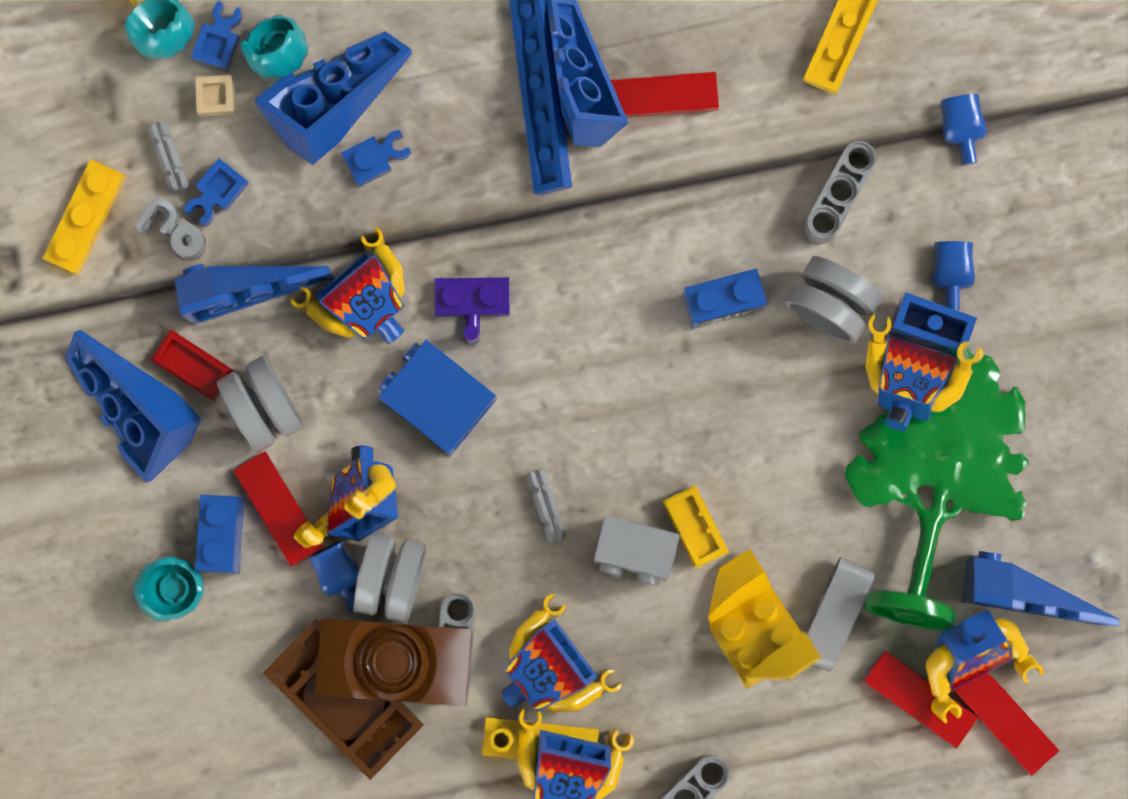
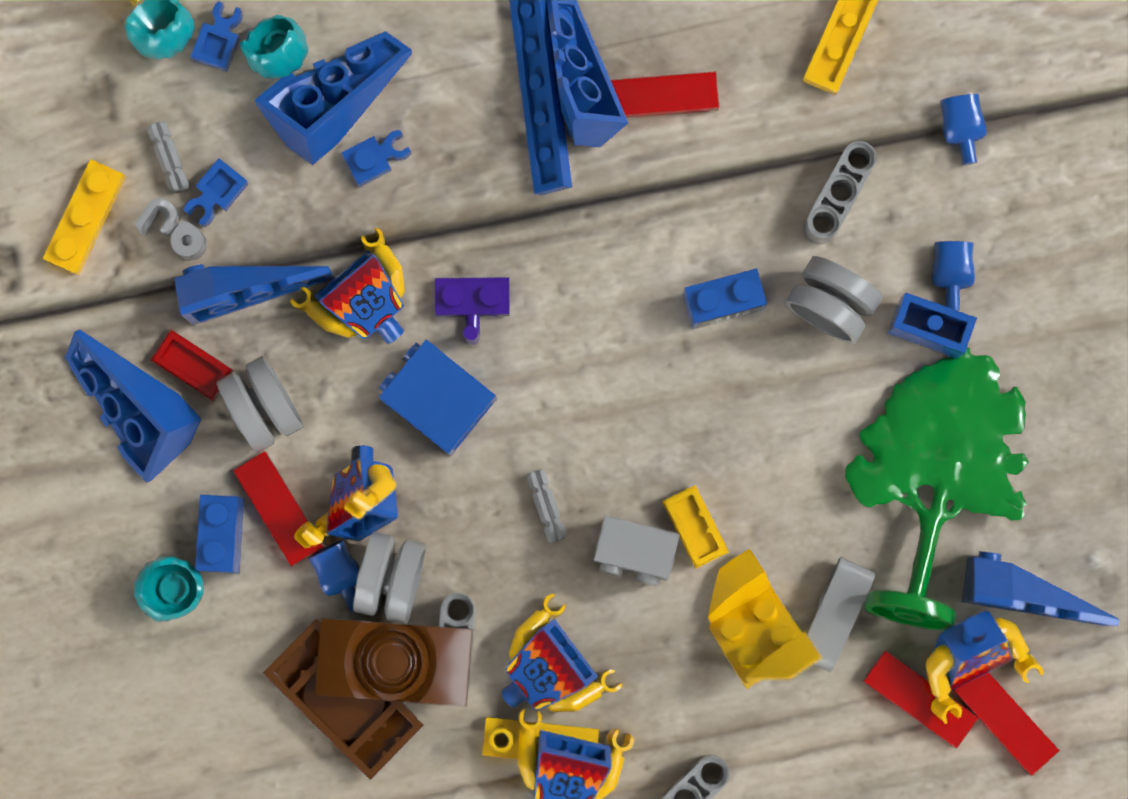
tan plate [195,75,236,116] -> none
torso [865,314,984,431] -> none

